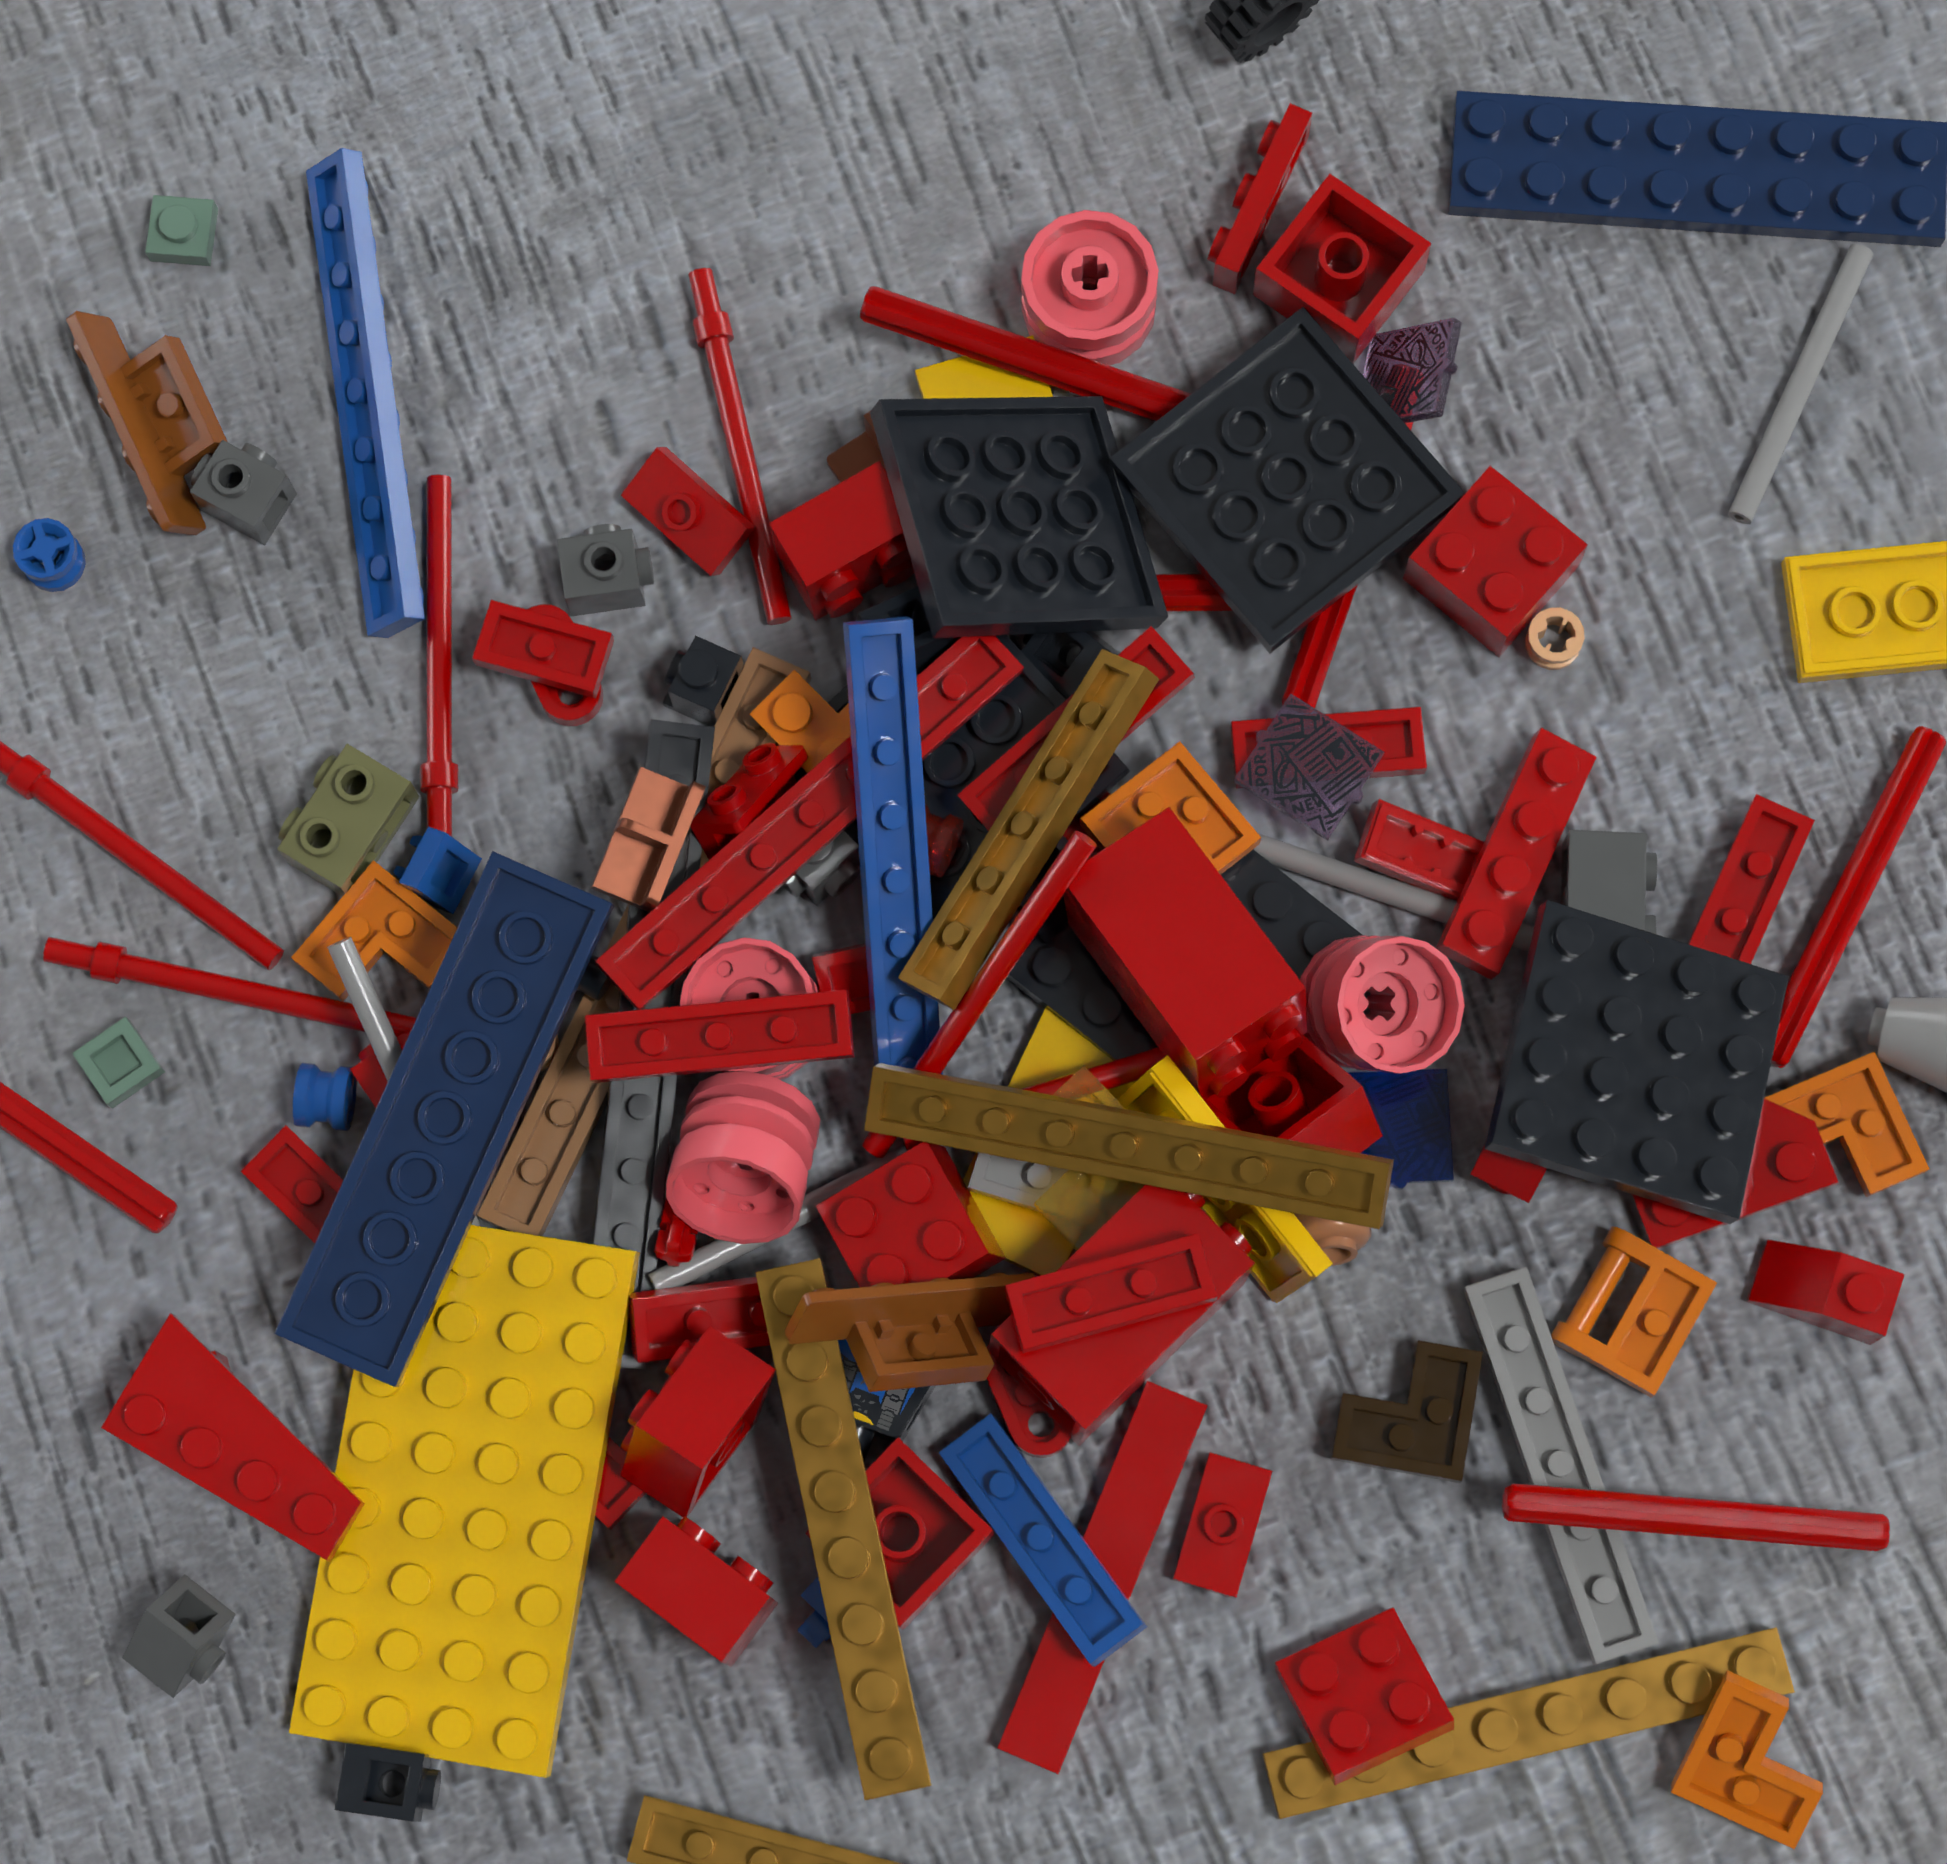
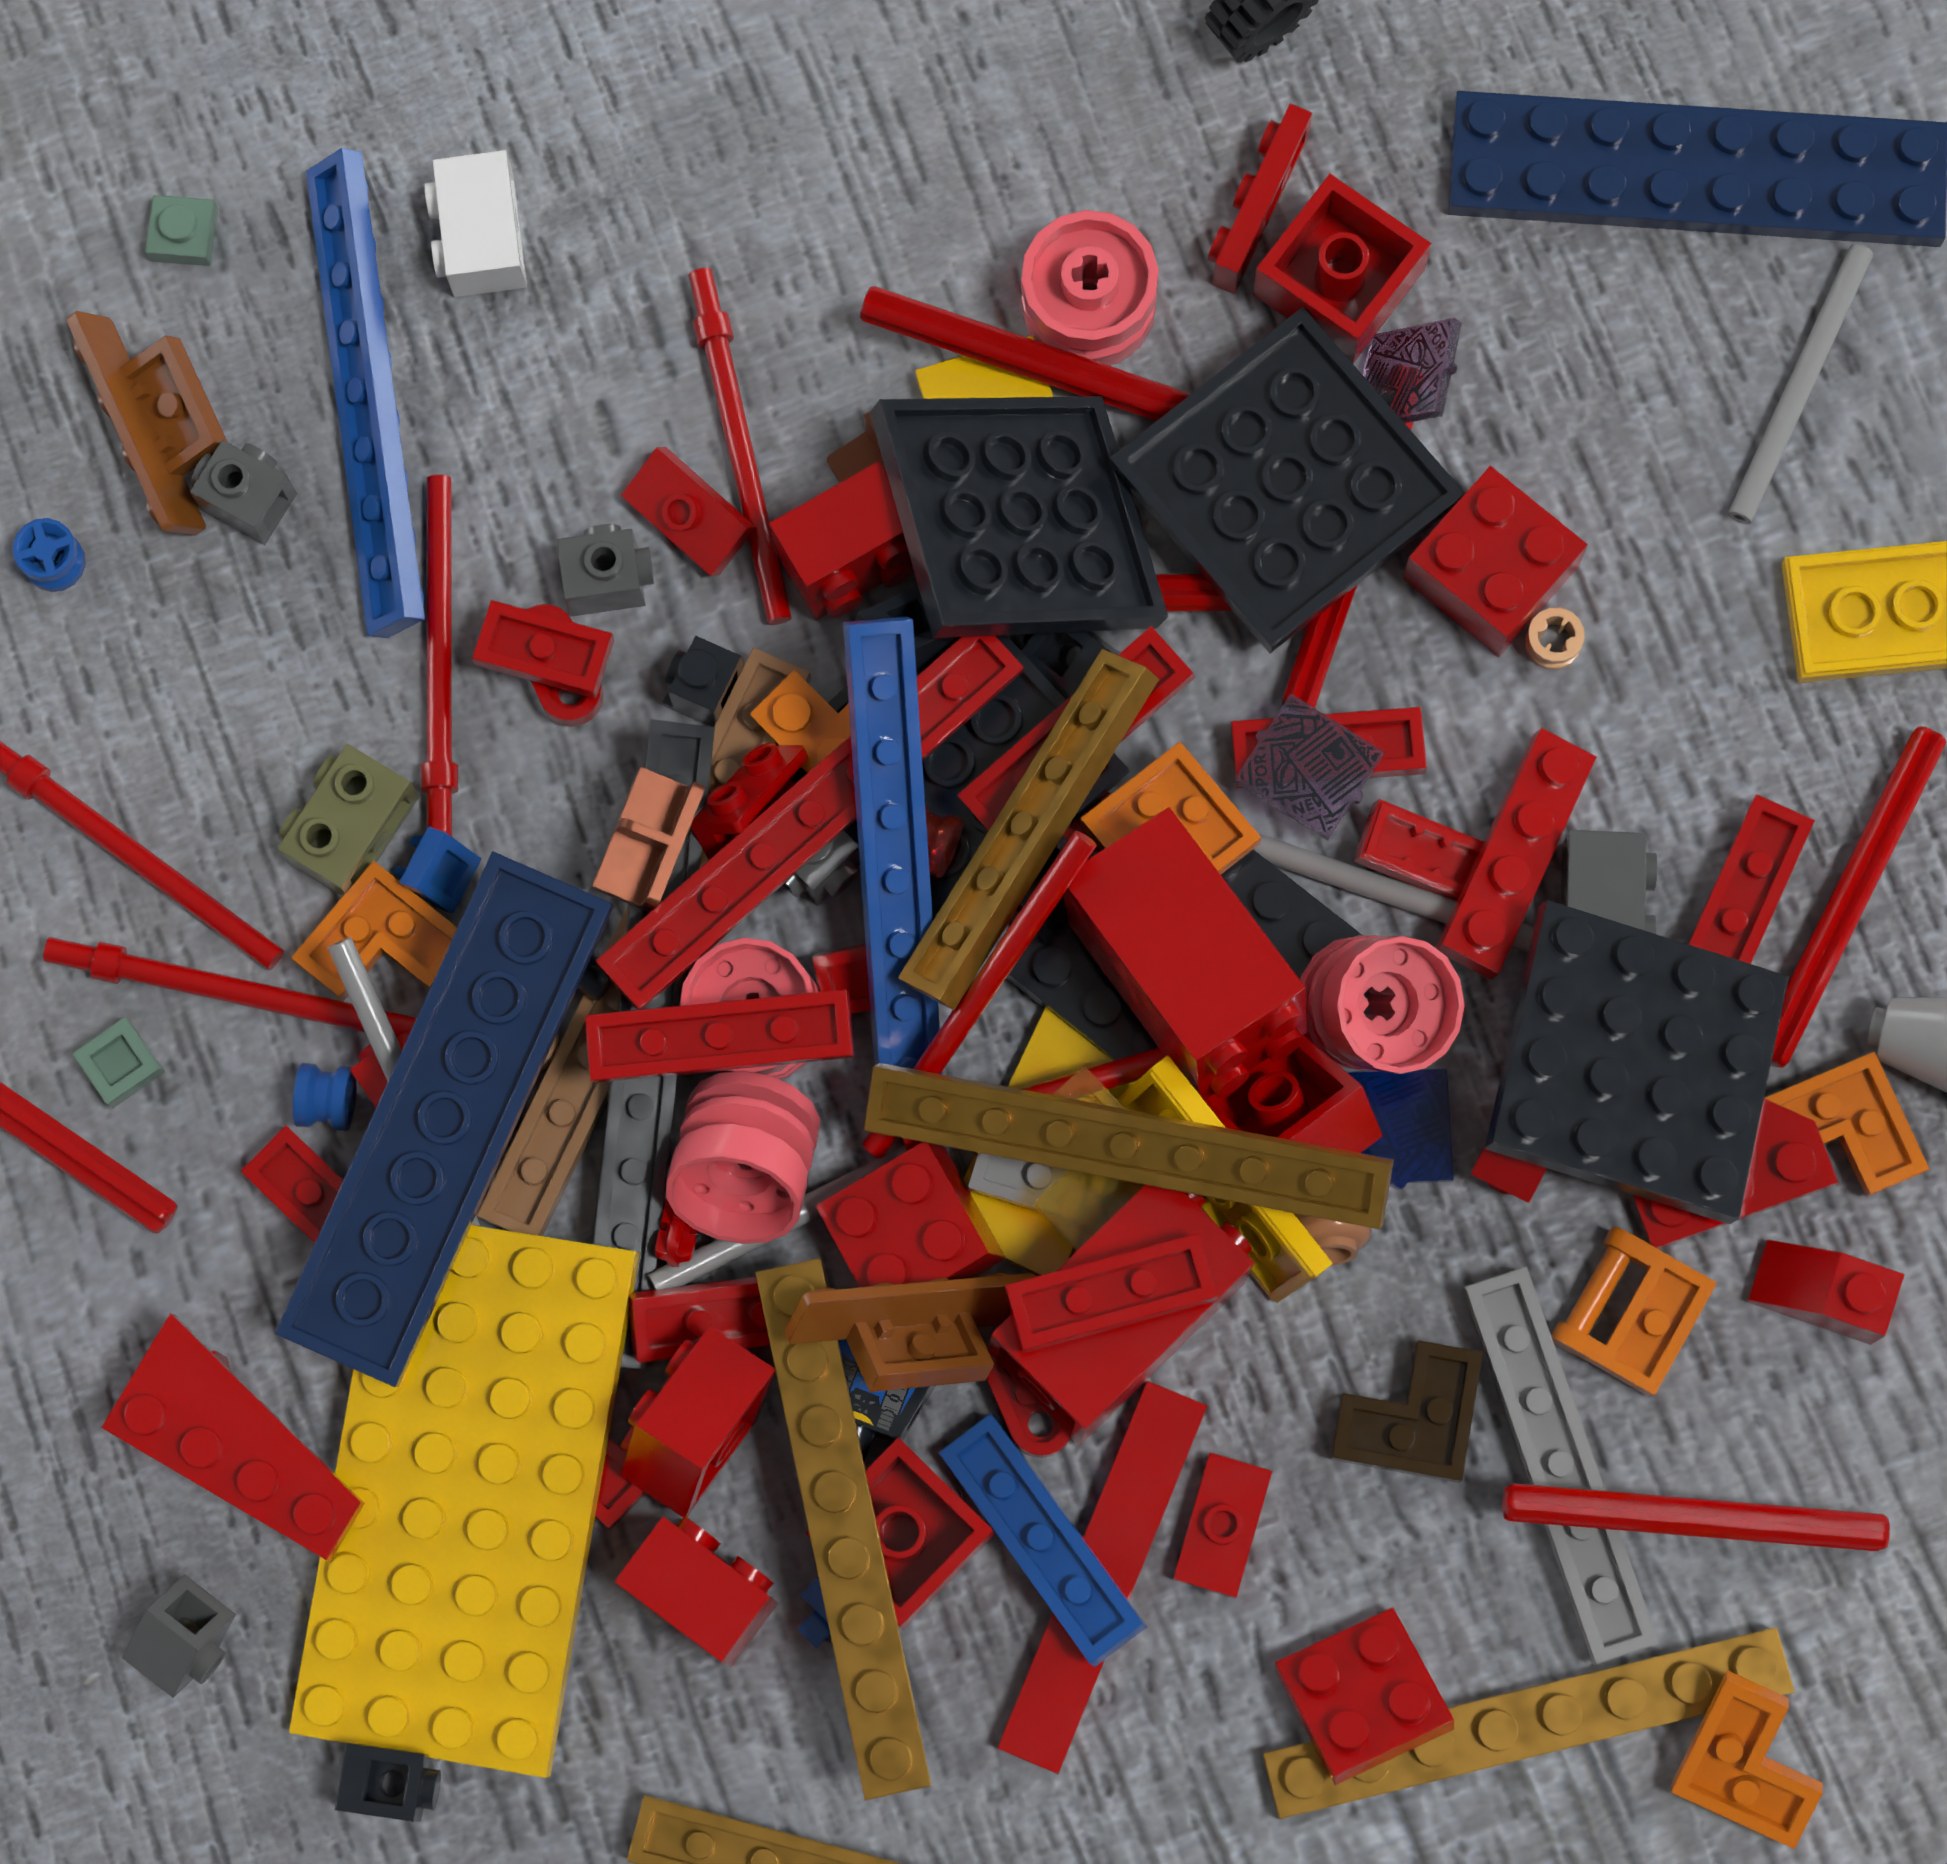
none -> white brick [425,150,527,297]

